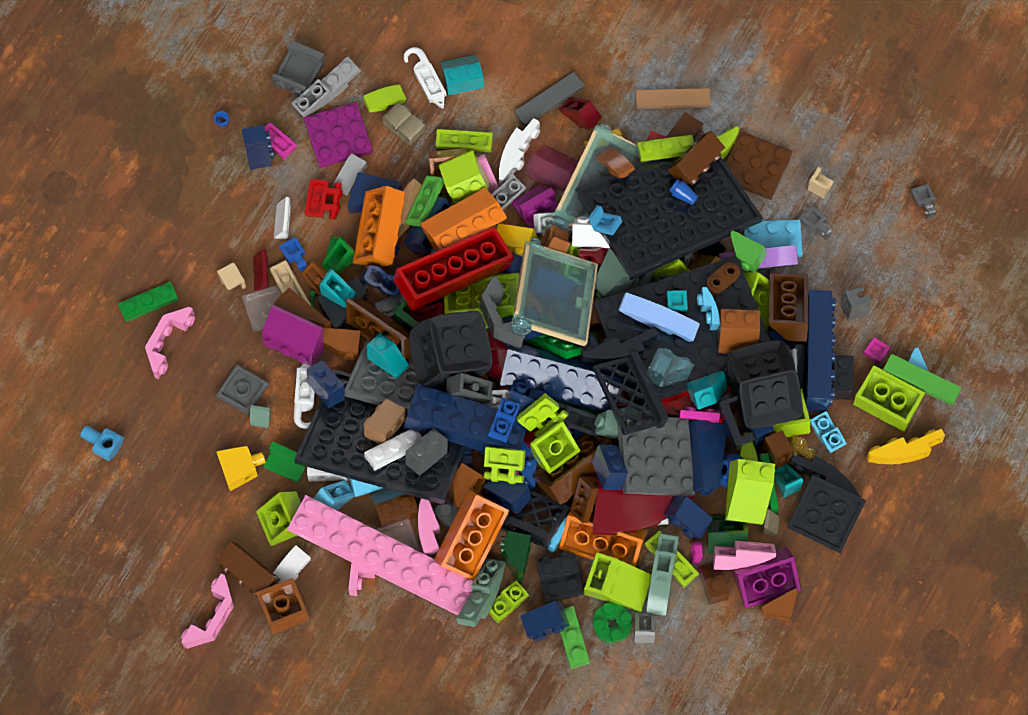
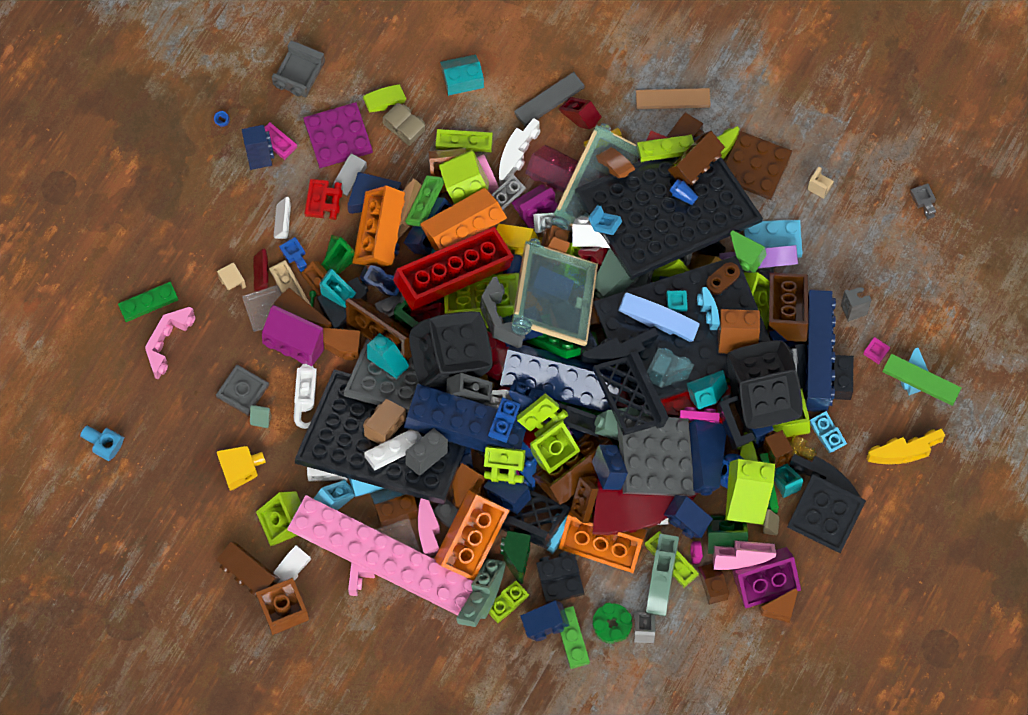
bright pink slope [181,574,234,649] -> none
green panel [264,442,307,483] -> none
light grey slope [291,57,361,117] -> none
dark blue brick [306,360,345,408] -> none
white plate [404,47,446,109] -> none
lime slope [584,552,652,613] -> none
flat silver plate [800,206,832,240] -> none
lime slope [853,366,925,432] -> none

